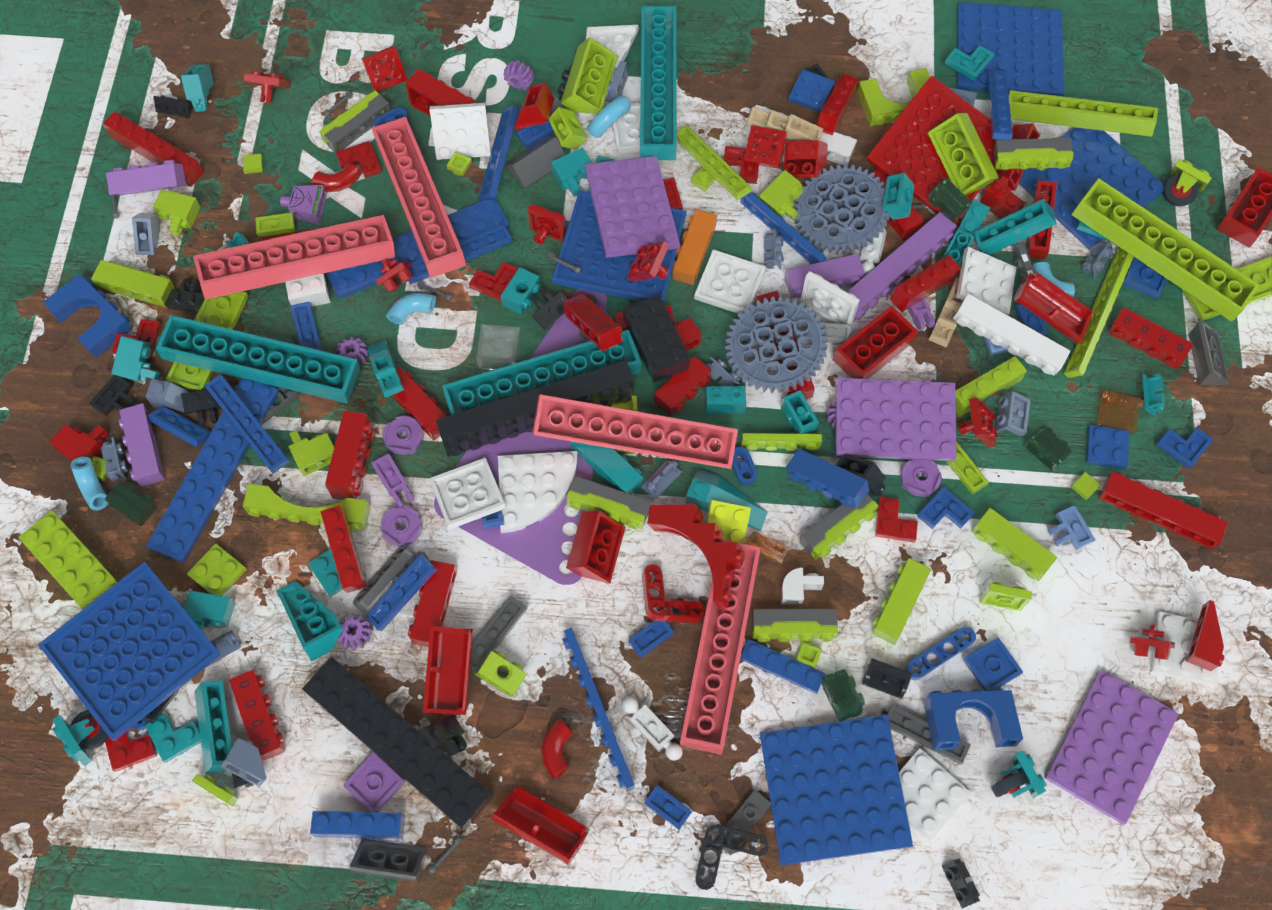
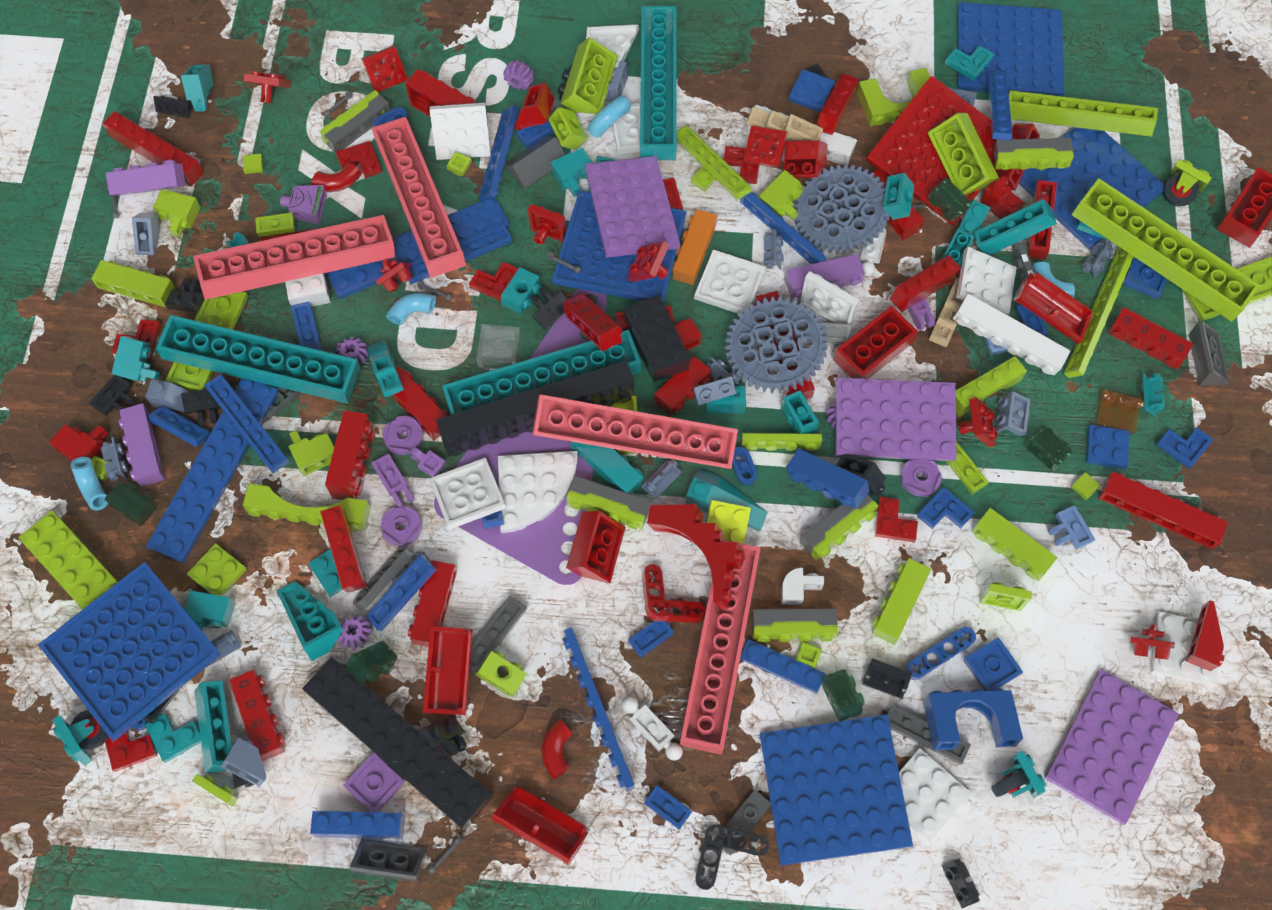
blue arch [42,274,133,358] -> none
clear orange plate [746,531,790,563] -> none
medium lavender brick [847,212,956,322] -> none
none -> clear green brick [345,641,397,684]
none -> medium lavender plate [410,447,446,477]
none -> sand blue hinge [693,376,736,405]

